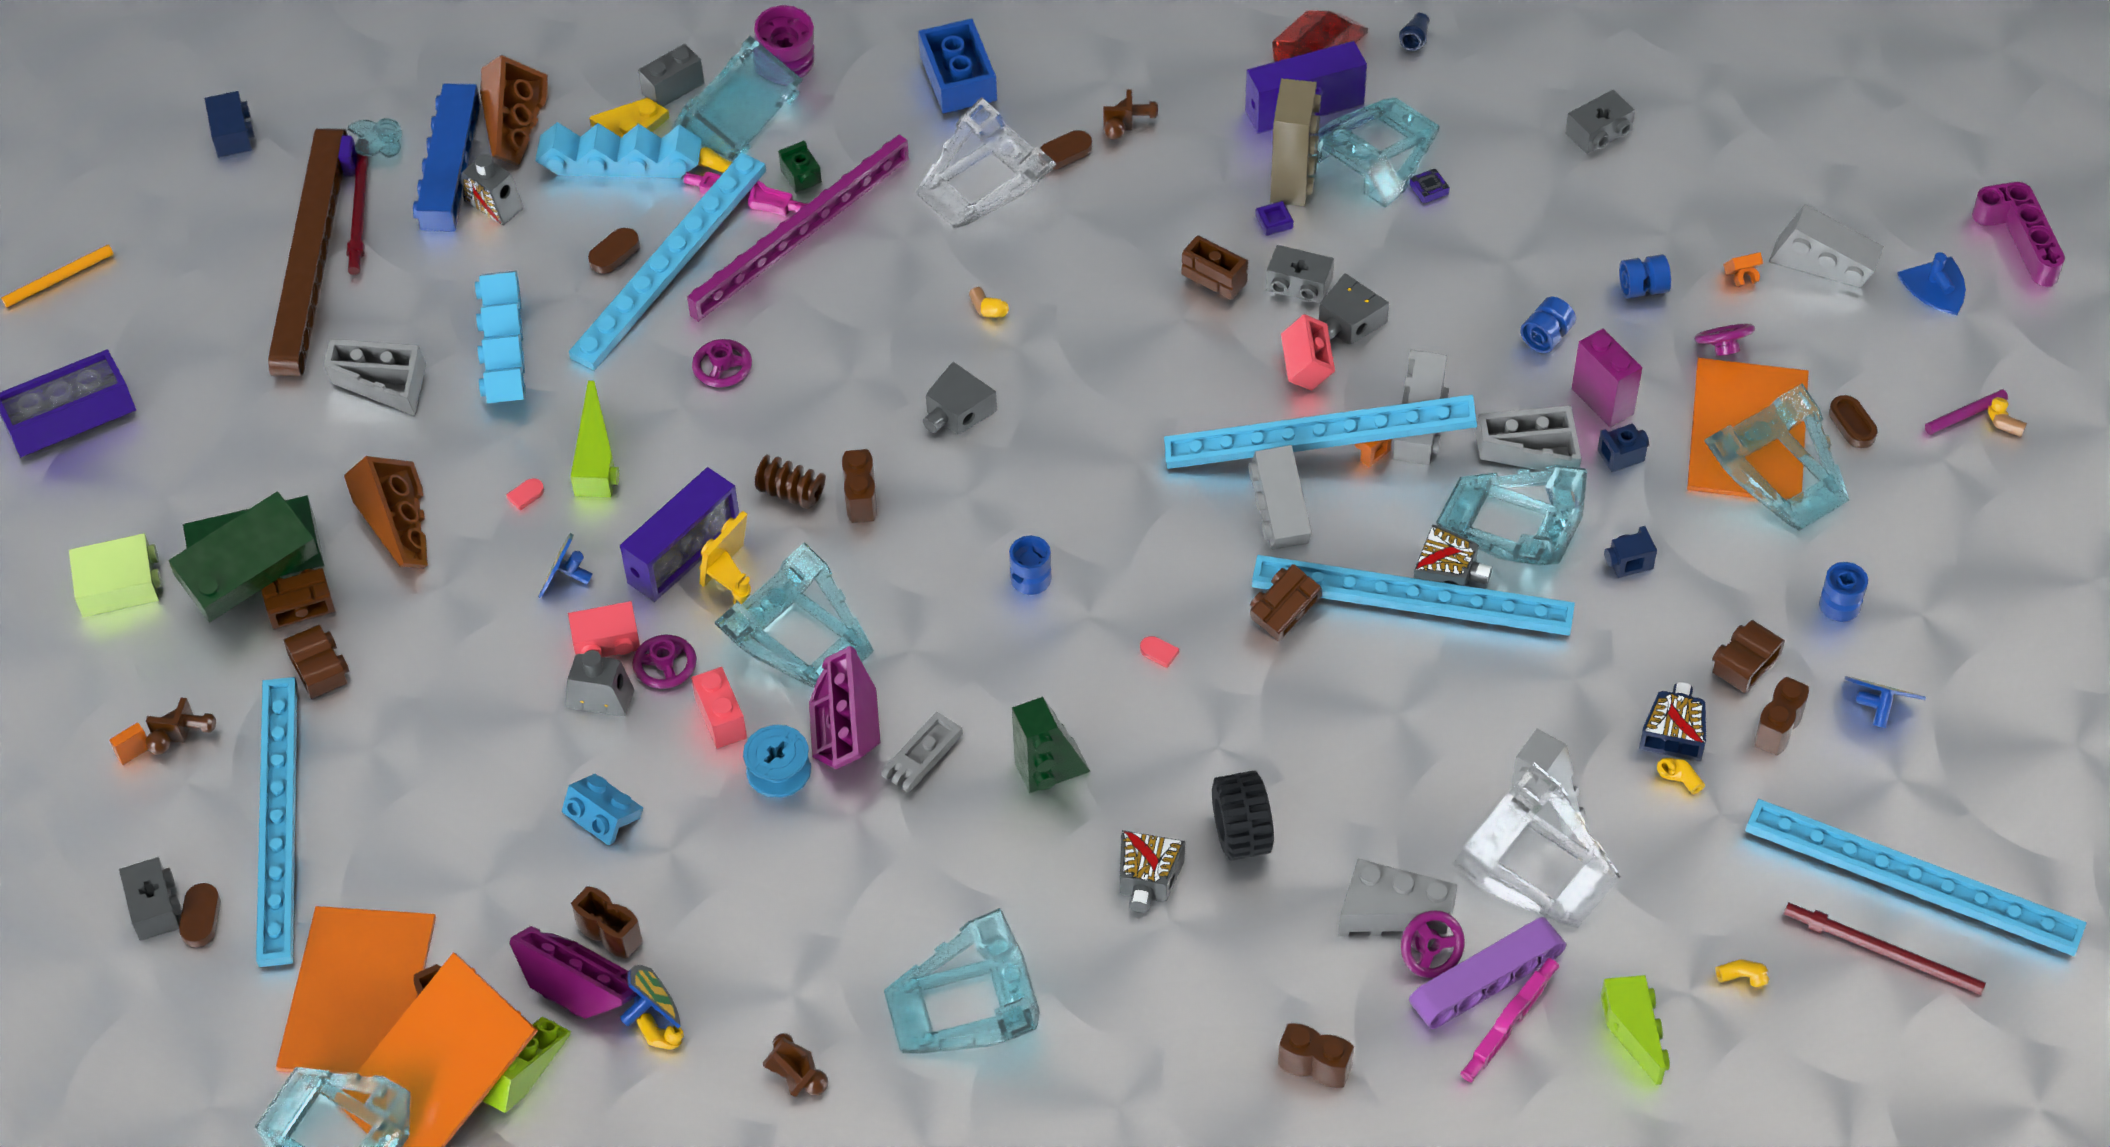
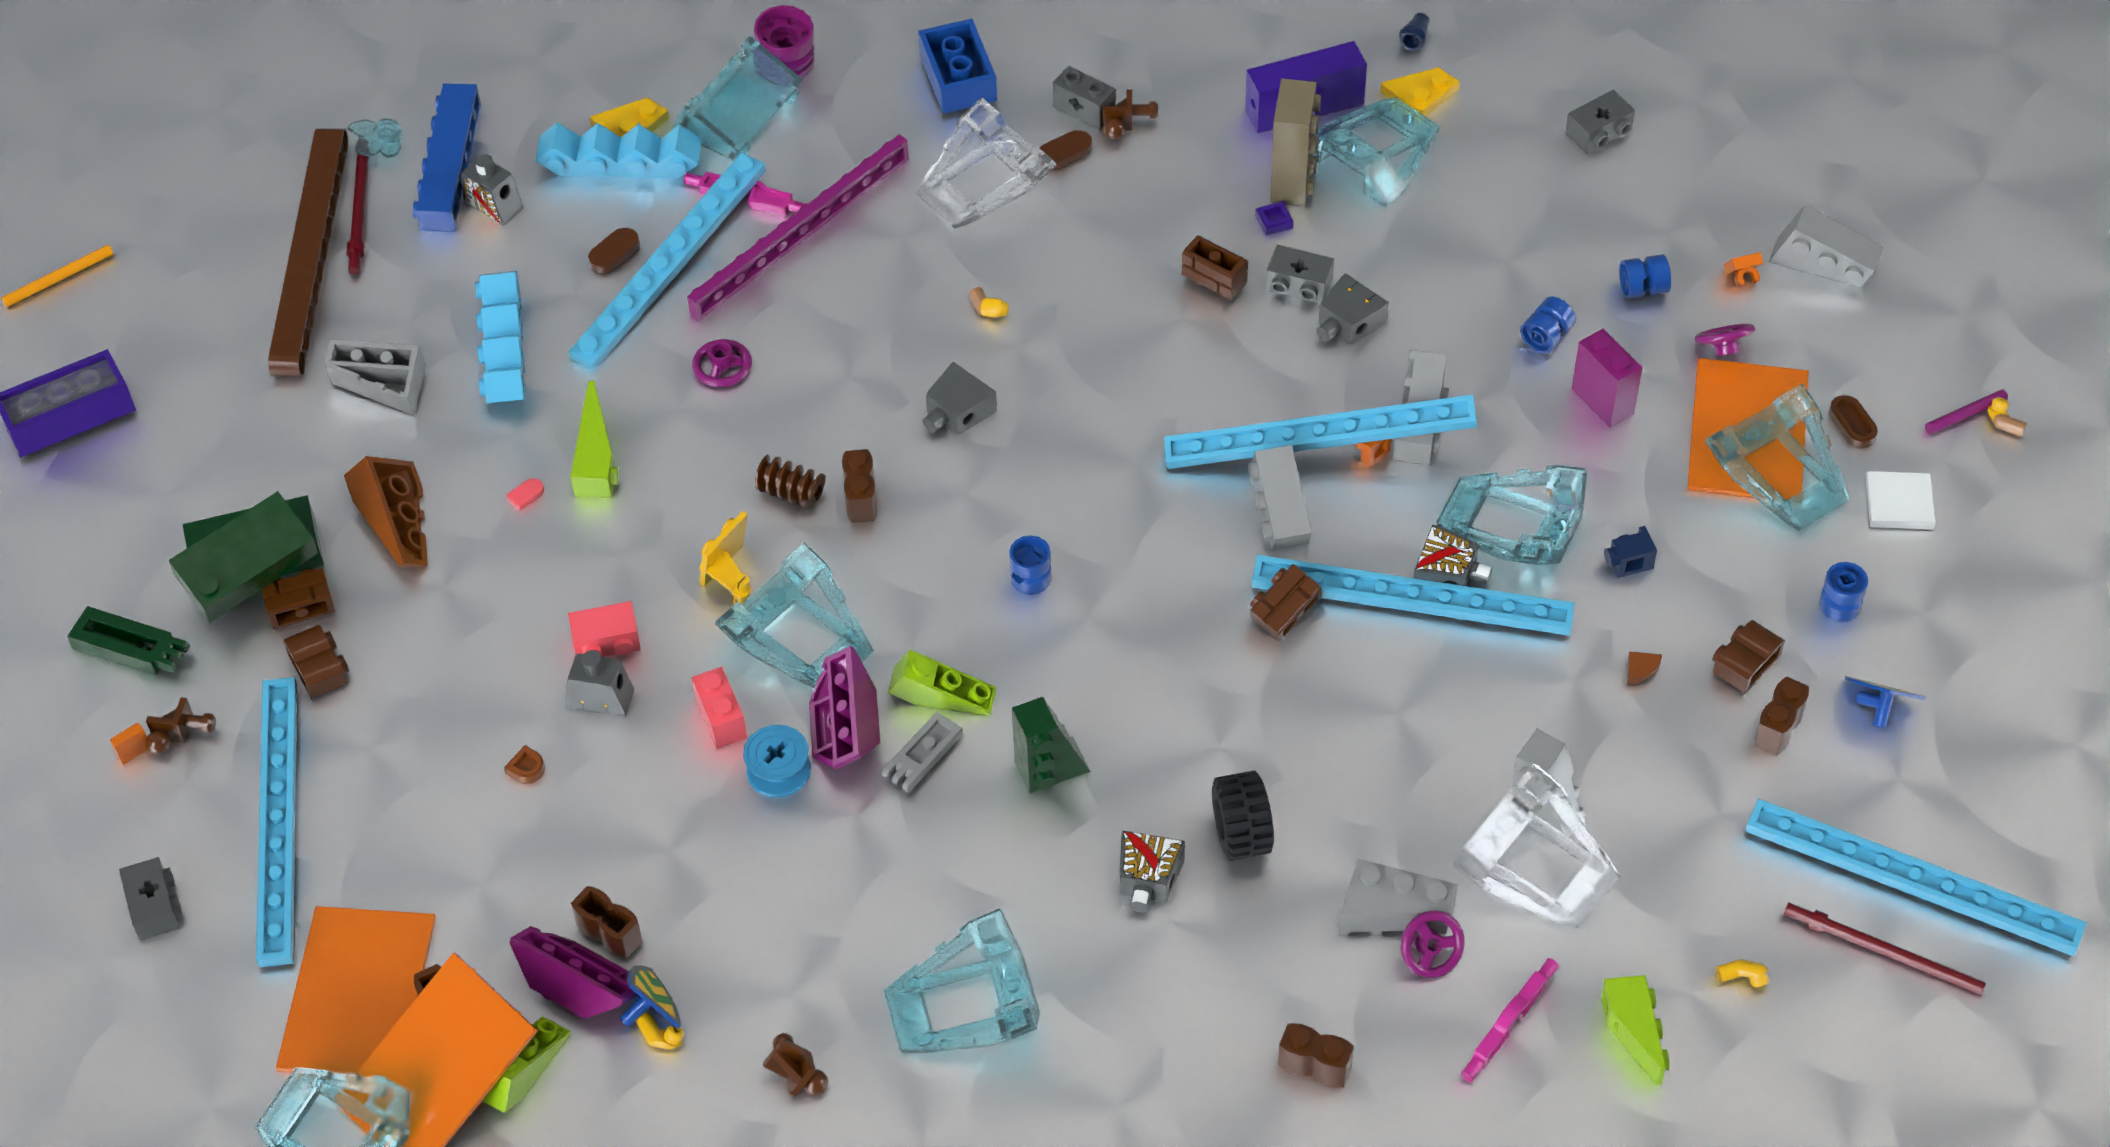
yellowish green brick [69,533,162,617] -> none
reddish brown tile [179,883,221,947] -> none
dark blue brick [204,91,255,158] -> none
dark purple tile [339,135,357,177] -> none
dark orange wedge [480,55,548,166] -> none
blue shield [538,533,593,598] -> none
dark azure bracket [562,774,643,845] -> none
dark purple brick [620,467,740,602] -> none
magenta piece [632,634,697,689] -> none
dark grey brick [638,44,704,107] -> none
yellow arm [698,147,732,173] -> none
dark green brick [778,140,822,193] -> none
coral piece [1140,636,1179,668] -> none
clear red wedge [1272,10,1368,62] -> none
coral brick [1281,314,1335,391] -> none
tile [1409,168,1450,204] -> none
medium lavender beam [1409,917,1567,1029] -> none
light grey wedge [1475,405,1582,478] -> none
dark blue brick [1597,423,1649,472] -> none
torso [1639,682,1706,762] -> none
yellow arm [1657,758,1705,795] -> none
blue shield [1897,252,1966,315] -> none
magenta beam [1972,182,2065,287] -> none
none -> dark green hinge [67,606,190,675]
none -> dark orange tile [504,745,545,784]
none -> lime slope [887,649,997,716]
none -> dark grey brick [1052,66,1116,130]
none -> yellow wing [1380,67,1460,119]
none -> dark orange tile [1627,651,1662,685]
none -> white tile [1865,471,1936,530]

